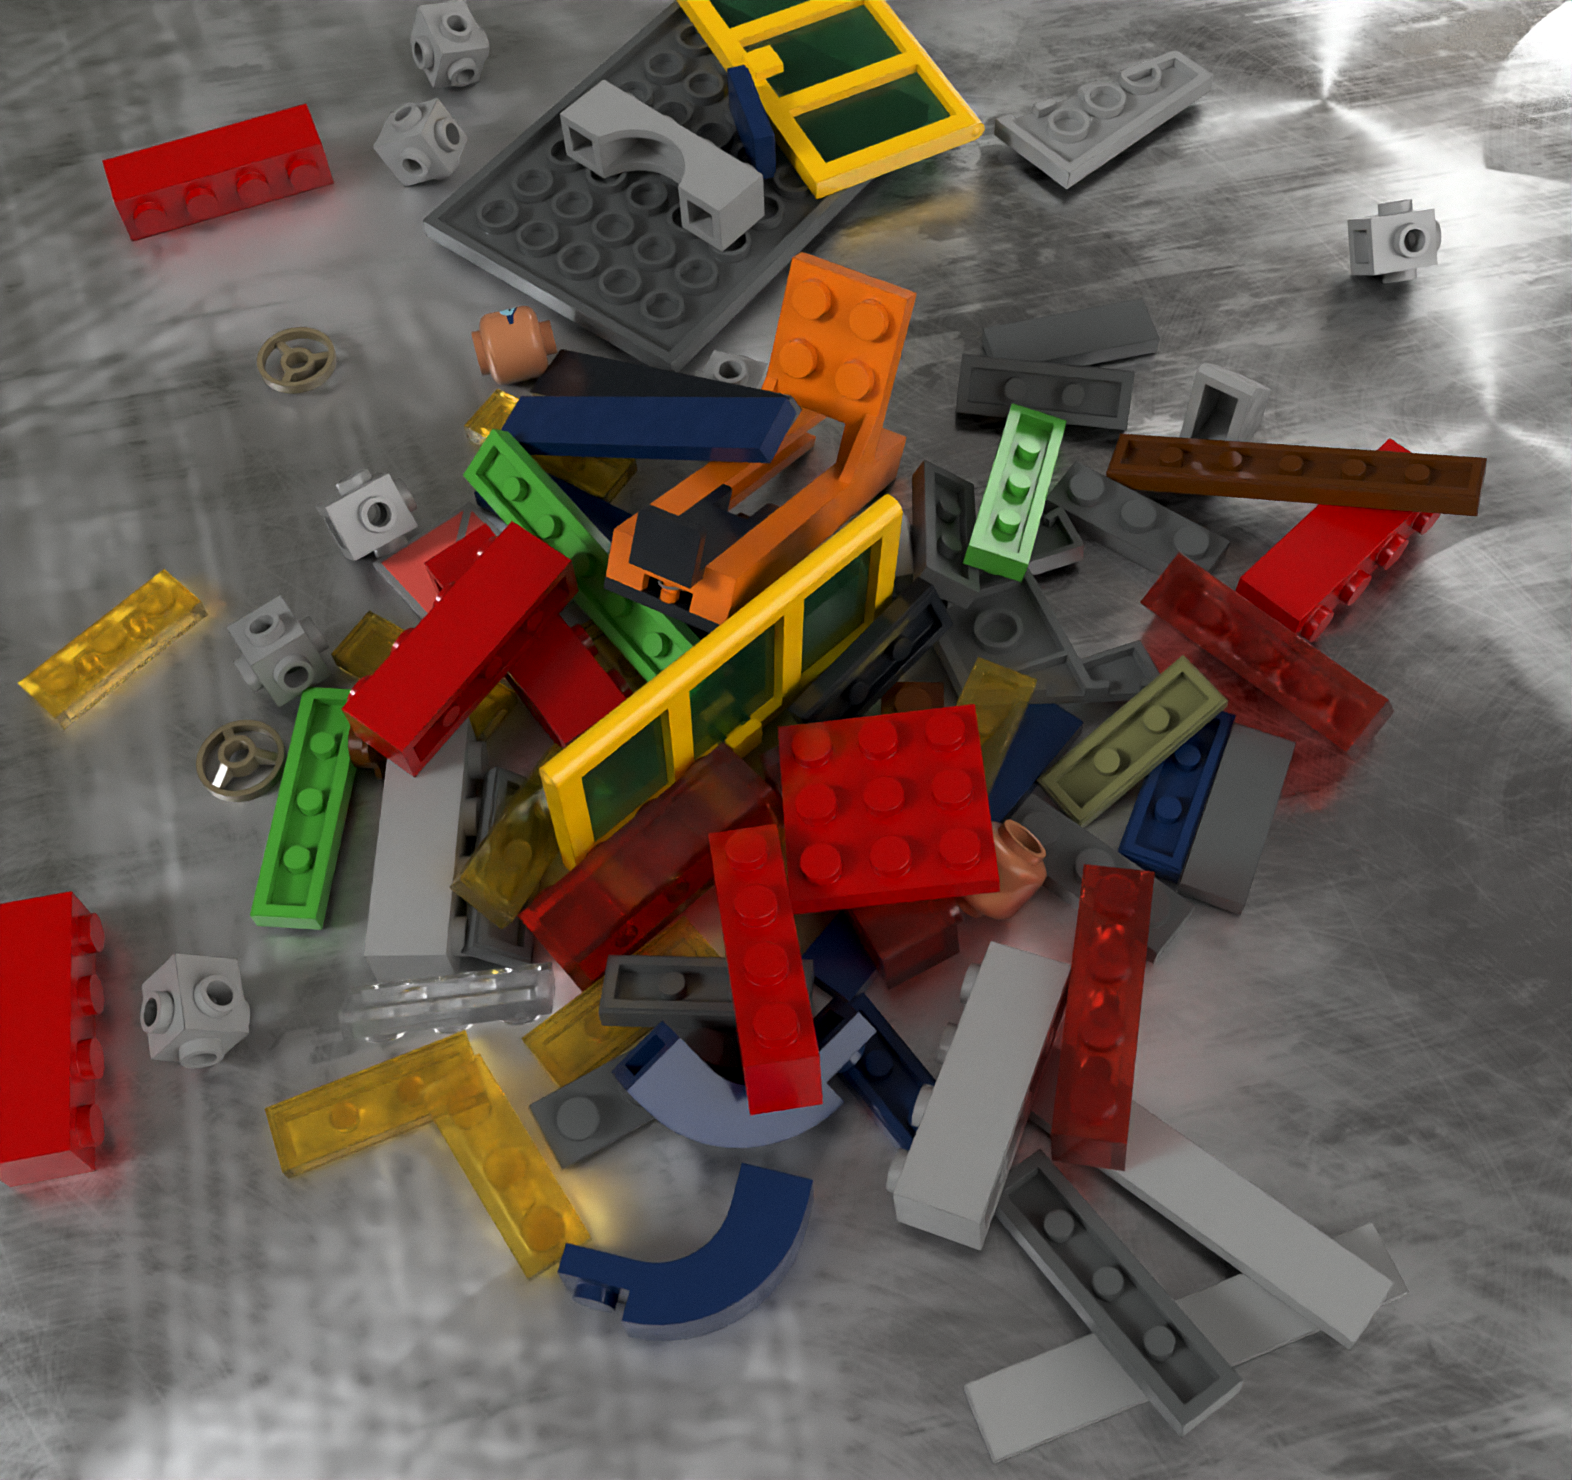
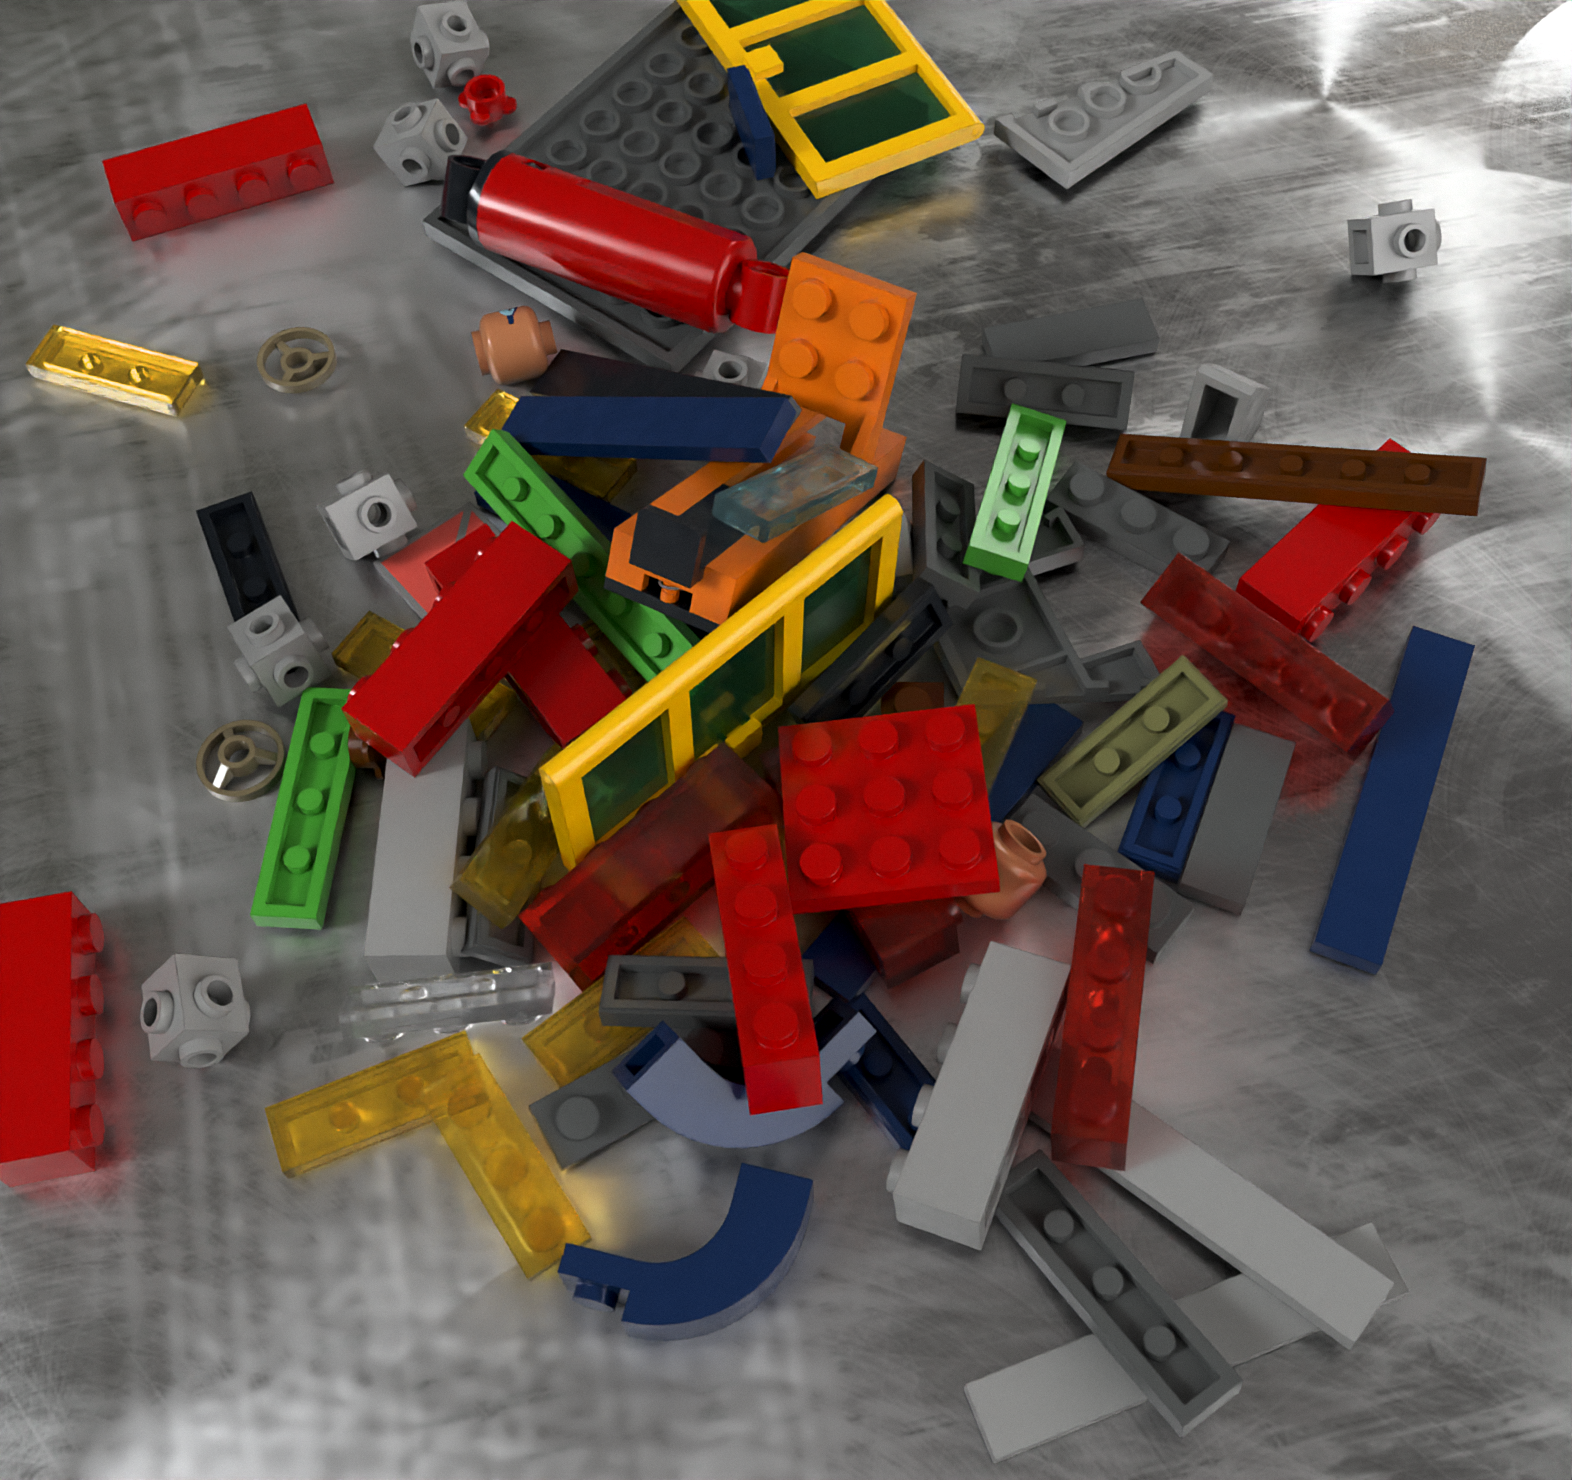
clear yellow plate [18,569,208,730] -> none
light grey arch [560,79,765,252] -> none
none -> clear yellow tile [25,324,204,417]
none -> black tile [196,491,301,622]
none -> red piece [439,149,790,334]
none -> red plate [458,74,517,125]
none -> clear light blue tile [711,443,878,543]
none -> dark blue tile [1309,626,1475,975]

